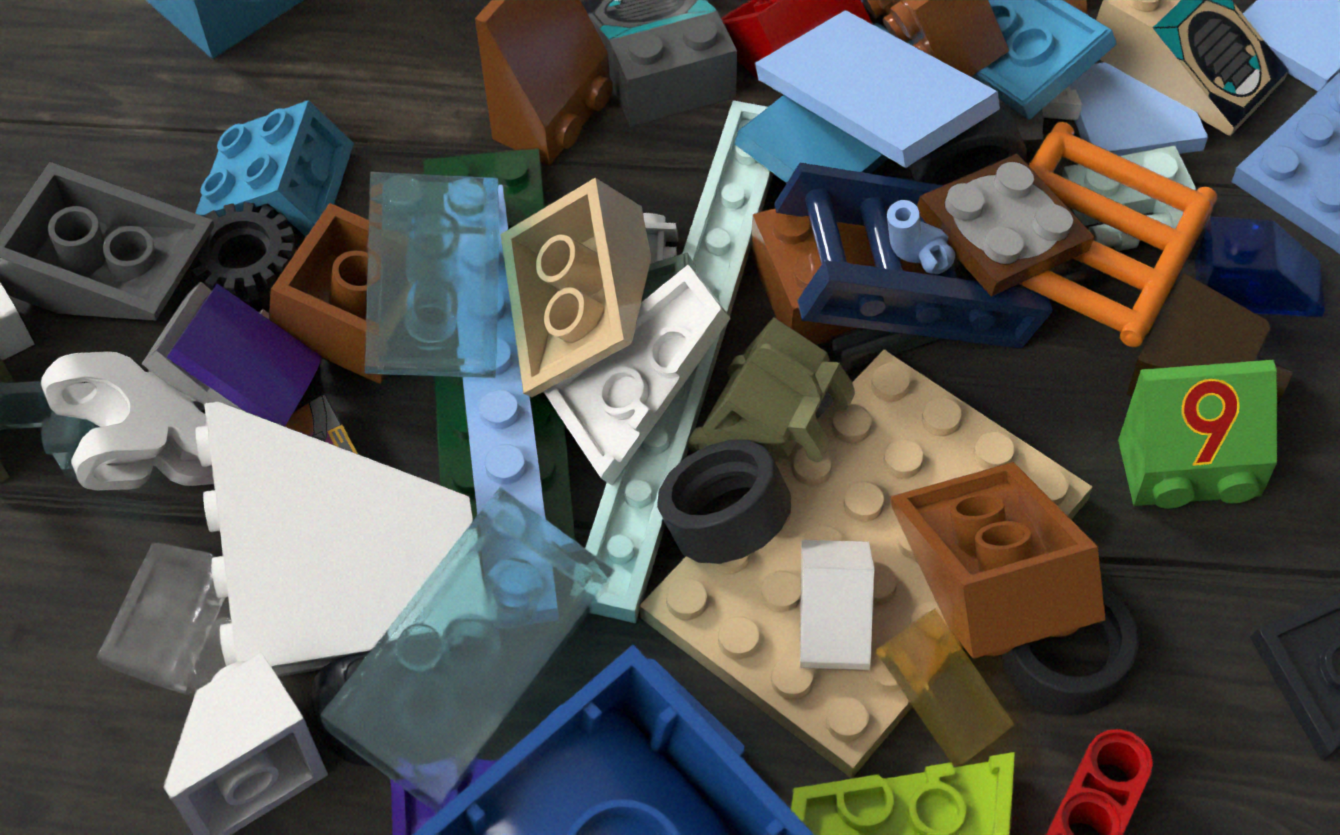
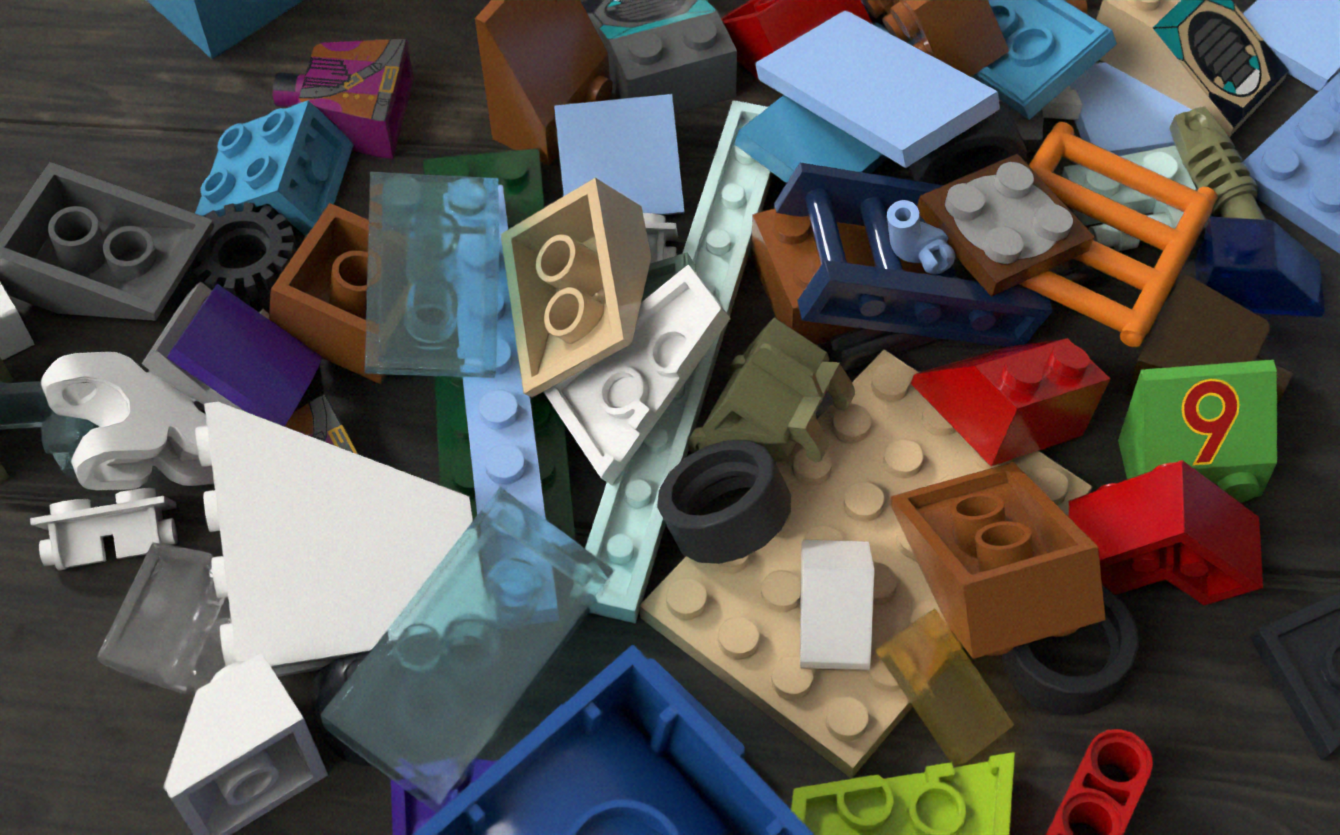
none -> white hinge [30,488,178,570]
none -> torso [273,39,414,159]
none -> light blue tile [554,94,684,215]
none -> red slope [910,338,1110,467]
none -> red brick [1069,460,1263,606]
none -> olive hinge [1169,107,1279,258]

